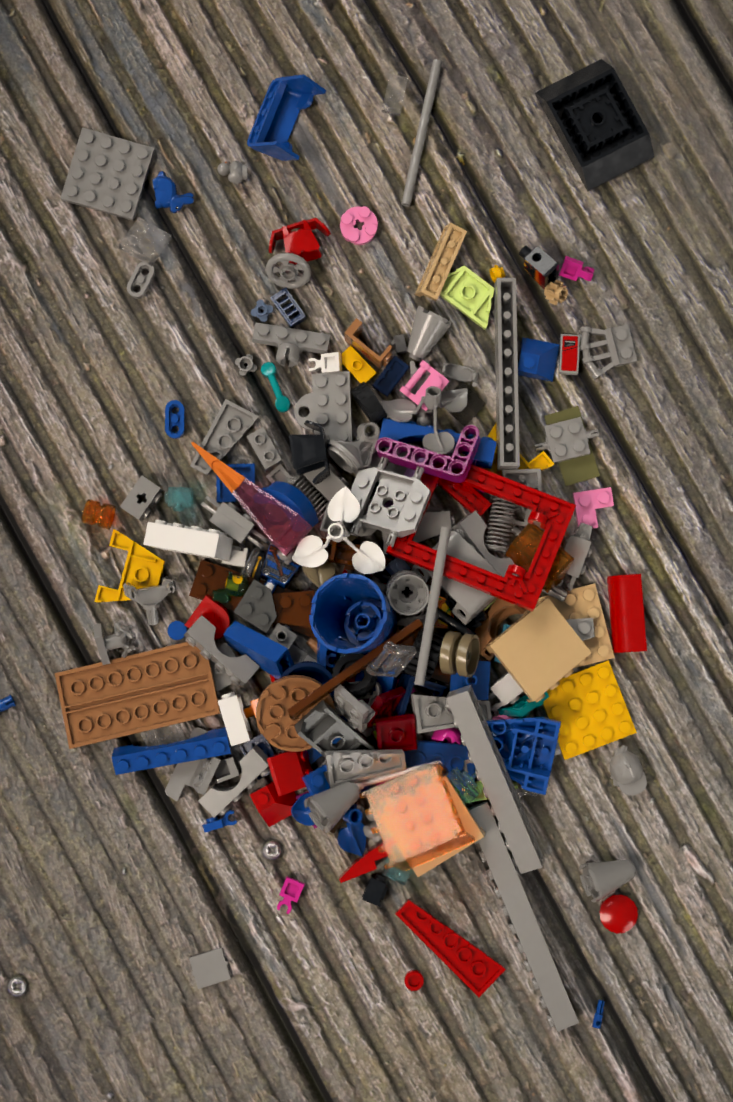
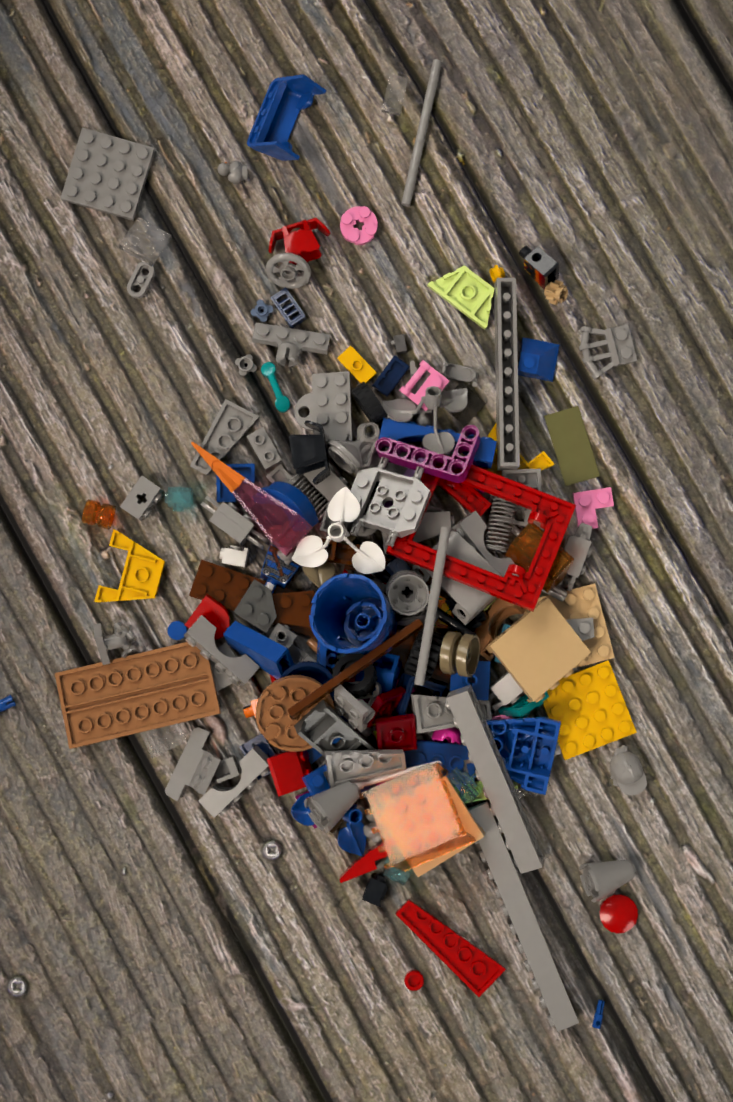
blue arch [111,727,232,775] -> none
light grey axle [123,576,176,625] -> none
white brick [143,520,233,561] -> none
blue animal [152,171,194,213] -> none
blue plate [165,400,185,439] -> none
light grey piece [189,947,231,989] -> none
blue plate [202,810,238,833] -> none
clear green piece [212,571,249,603] -> none
white window [218,692,253,746] -> none
piece [240,546,265,582] -> none
red slope [250,781,297,827] -> none
dark pink plate [277,876,305,914] -> none
white plate [308,352,342,373] -> none
medium nougat panel [344,318,393,369] -> none
clear plate [366,641,417,677] -> none
light grey cone [407,306,452,361] -> none
tan fence [415,223,467,301] -> none
light grey plate [534,417,599,463] -> none
black slope [535,59,655,192] -> none
dark pink plate [559,256,595,281] -> none
slope [559,334,580,375] -> none
red brick [607,574,647,653] -> none

